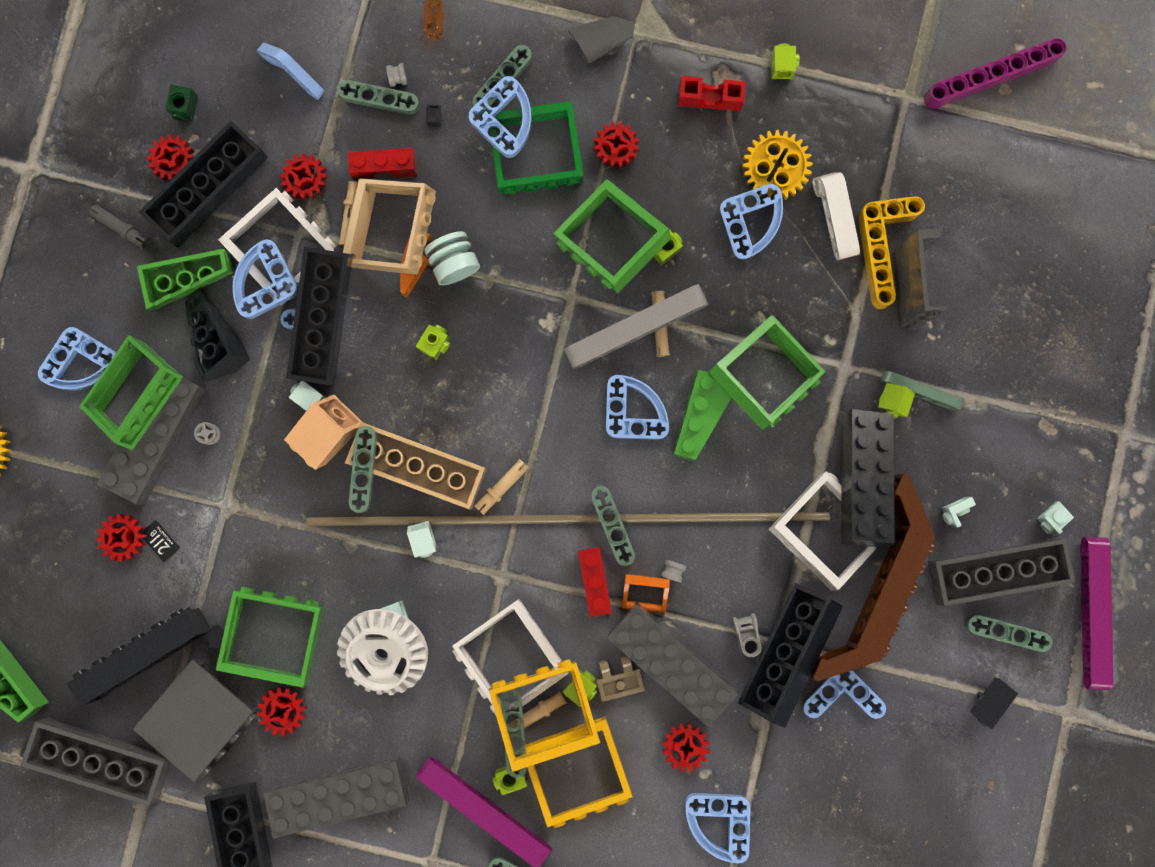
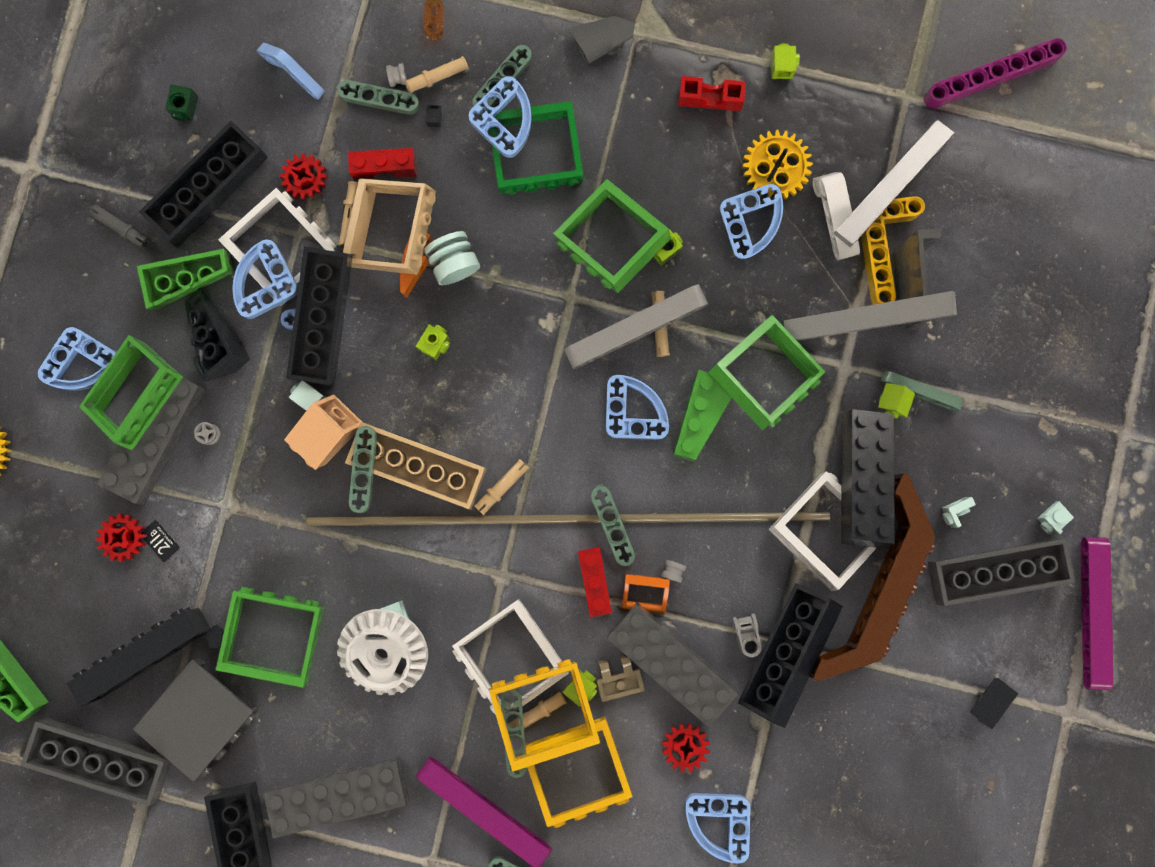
red gear [147,134,195,182] -> none
red gear [257,686,307,736] -> none
light aqua brick [407,521,436,558] -> none
lime brick [493,766,528,795] -> none
red gear [594,121,639,169] -> none
light blue beam [802,670,886,719] -> none
sand green beam [965,615,1052,652] -> none
none -> tan pin [405,56,468,94]
none -> light grey tile [784,291,957,341]
none -> tile [834,120,954,248]

